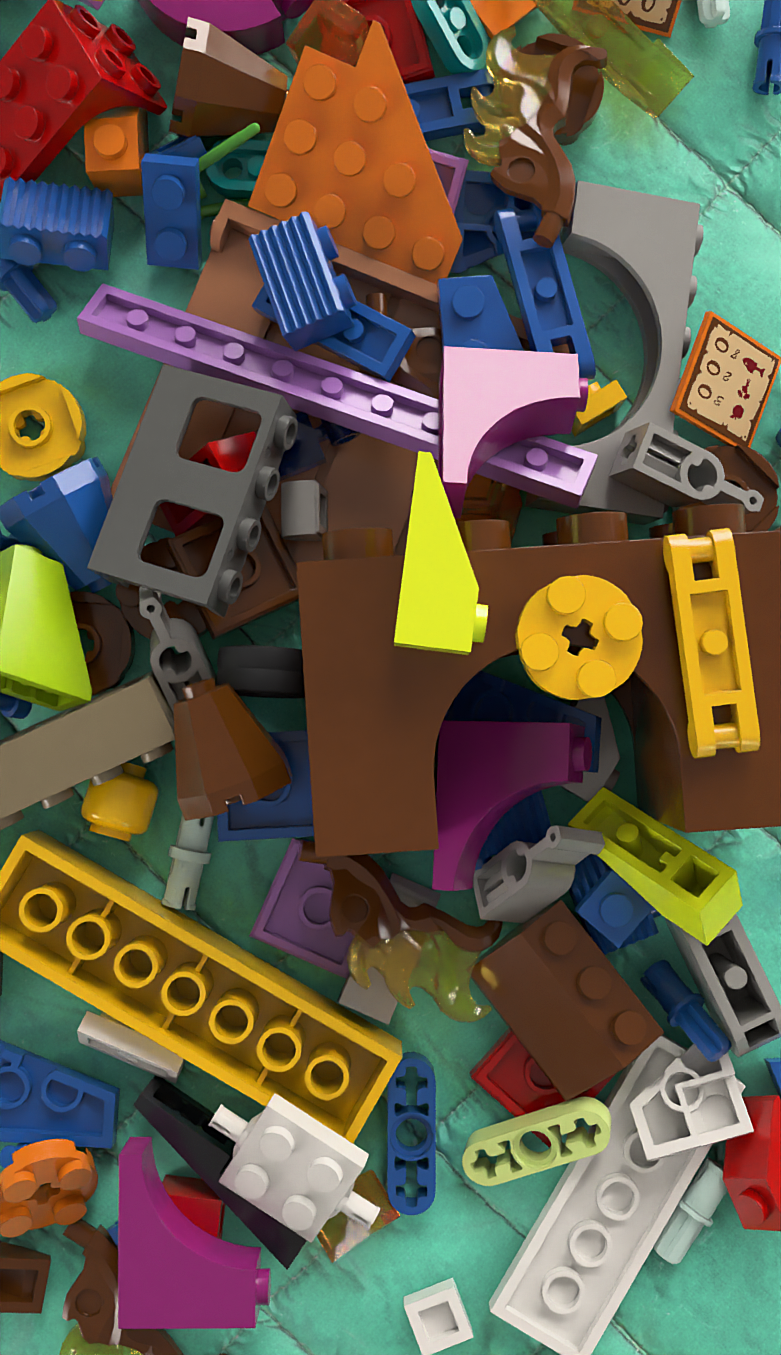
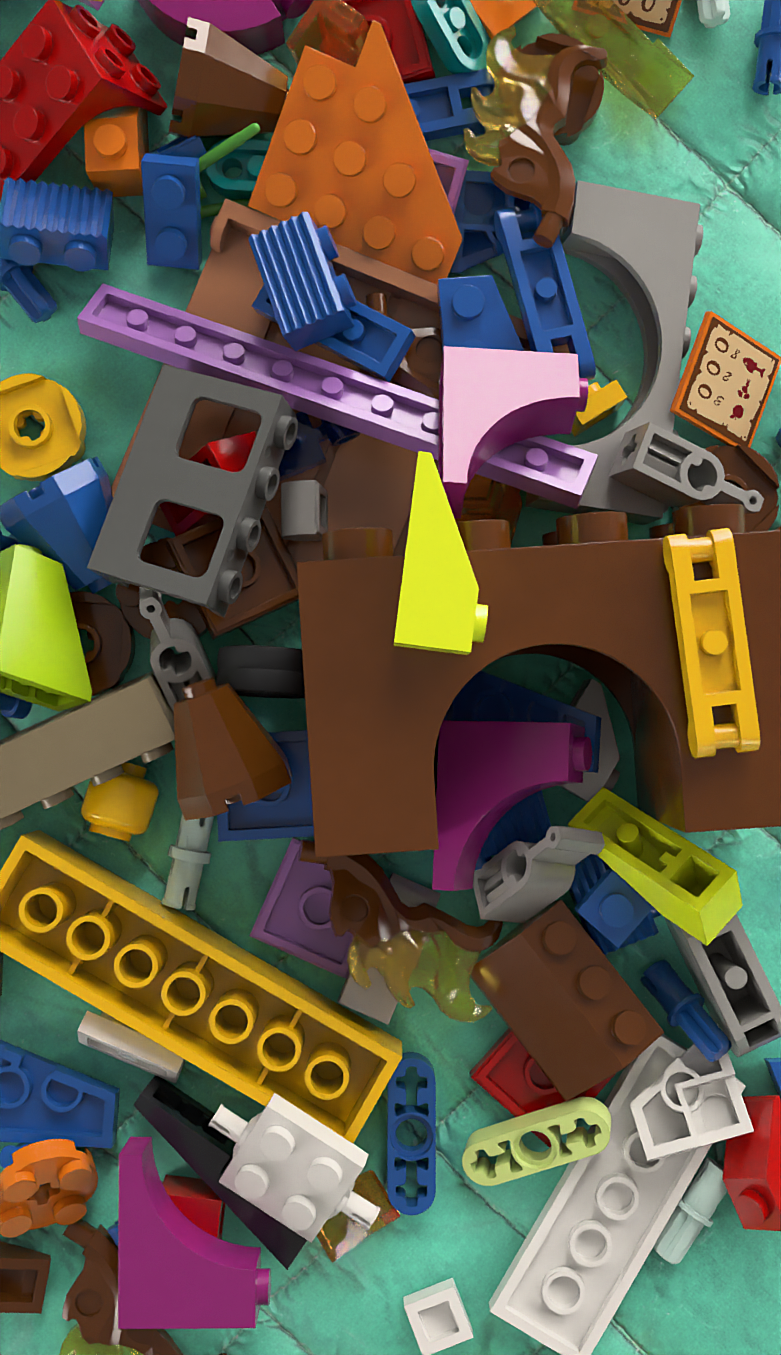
yellow plate [515,575,643,700] -> none

